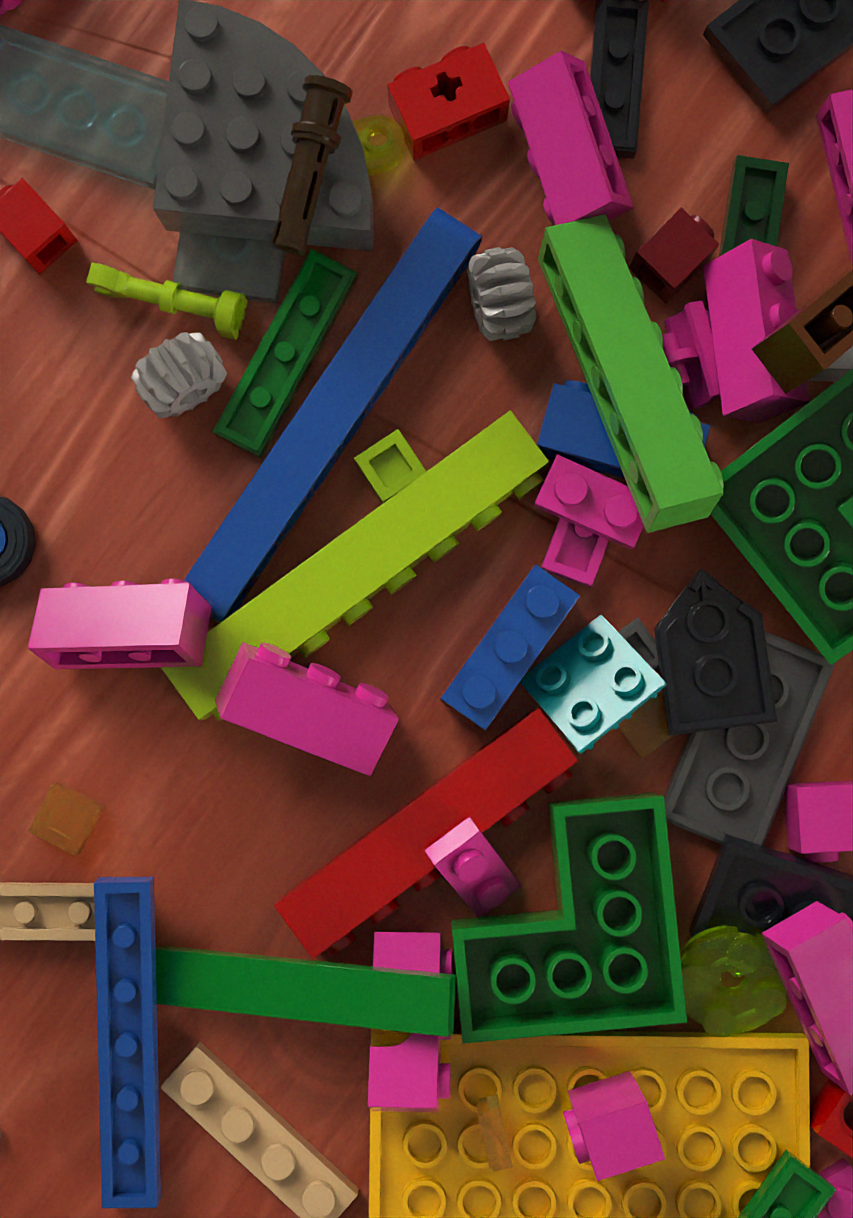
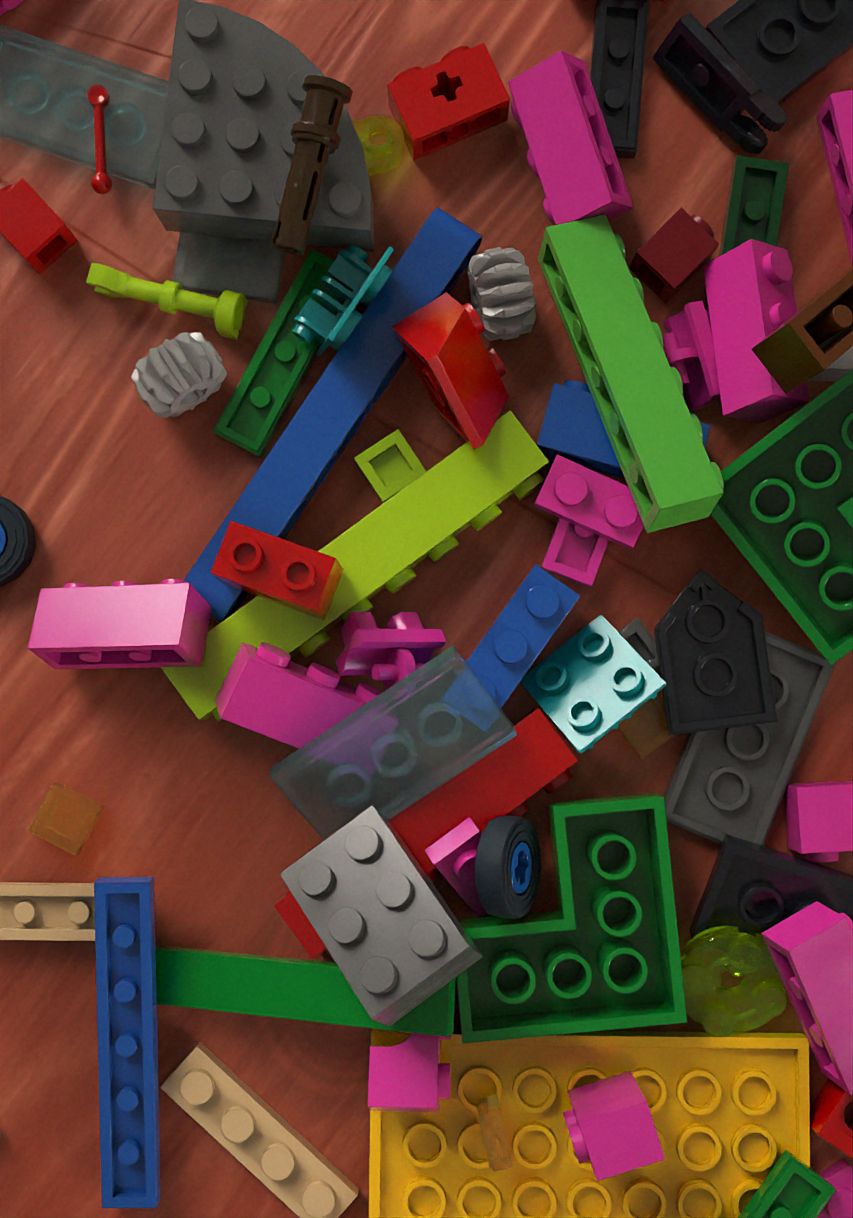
none -> red hinge [87,85,112,195]
none -> red brick [210,521,344,620]
none -> clear light blue tile [270,645,517,841]
none -> dark grey brick [280,805,483,1026]
none -> teal hinge [292,244,394,357]
none -> dark pink hips [335,612,446,696]
none -> red slope [392,292,509,450]
none -> black bush [475,816,542,919]
none -> black hinge [653,13,788,155]

